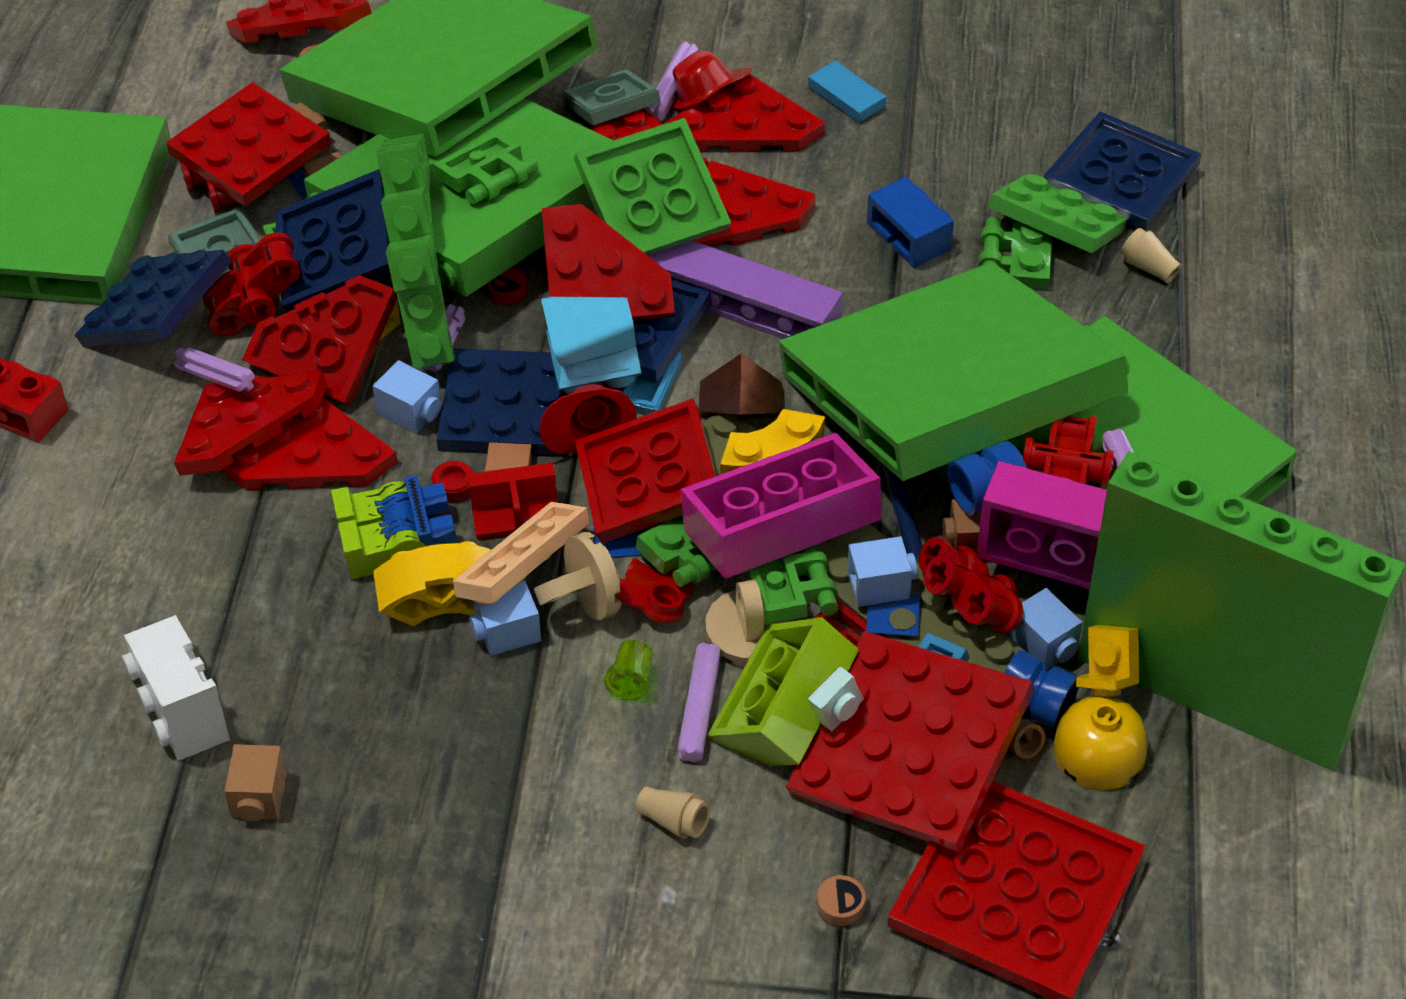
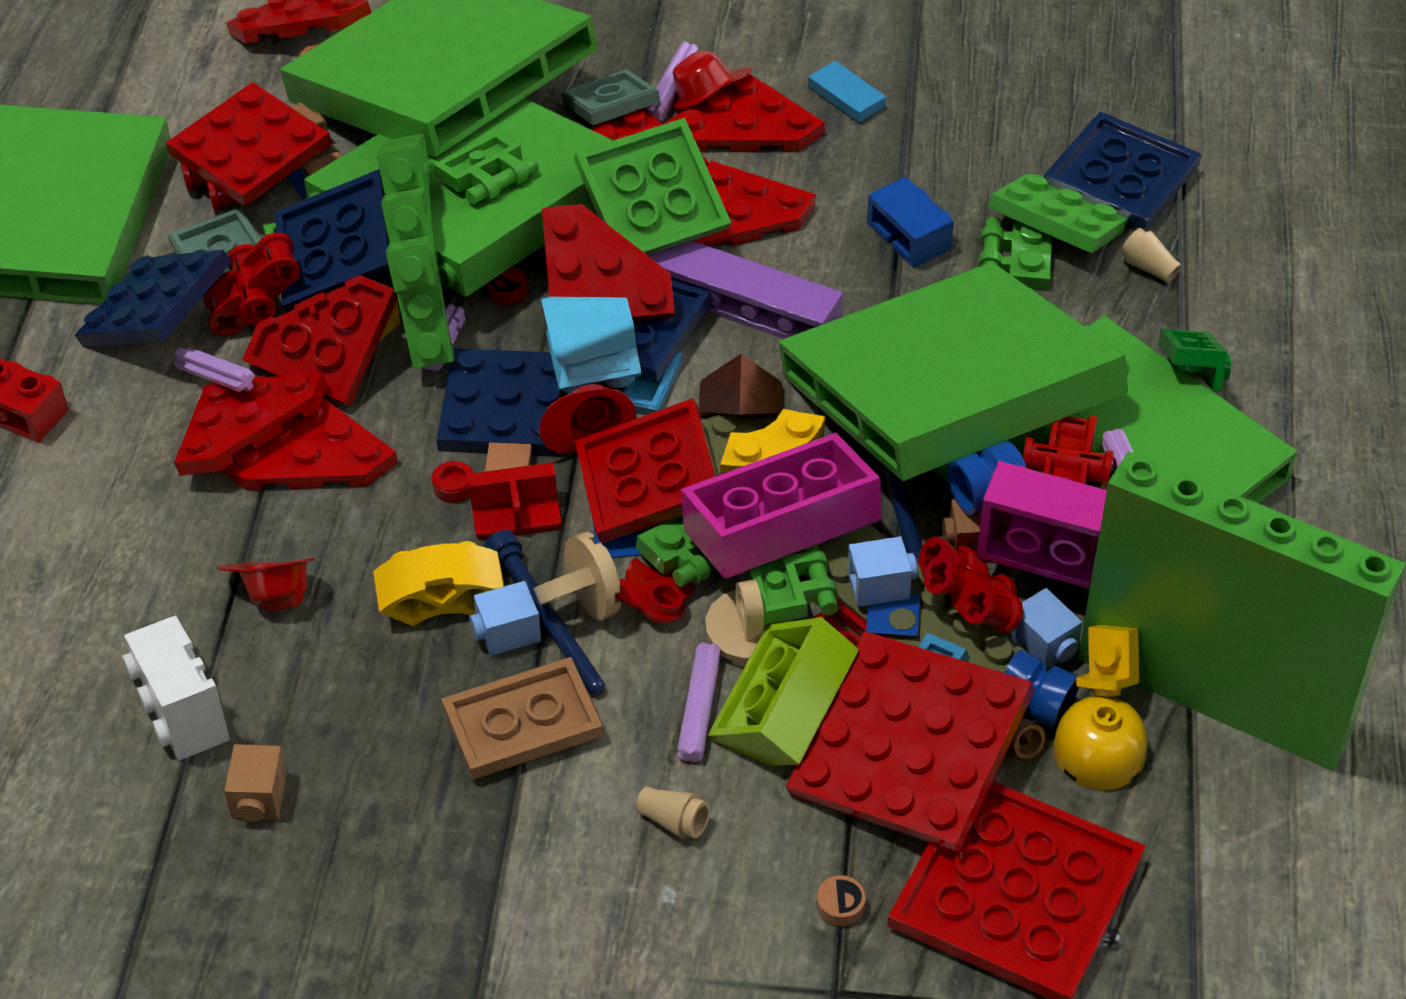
hips [331,475,457,580] -> none
light blue brick [373,360,442,434] -> none
light nougat plate [453,502,590,605] -> none
clear neon green bush [604,640,654,701] -> none
light aqua plate [808,666,864,732] -> none
none -> red piece [217,558,316,611]
none -> medium nougat plate [441,657,604,780]
none -> dark blue piece [483,530,605,696]
none -> green bracket [1159,329,1231,392]

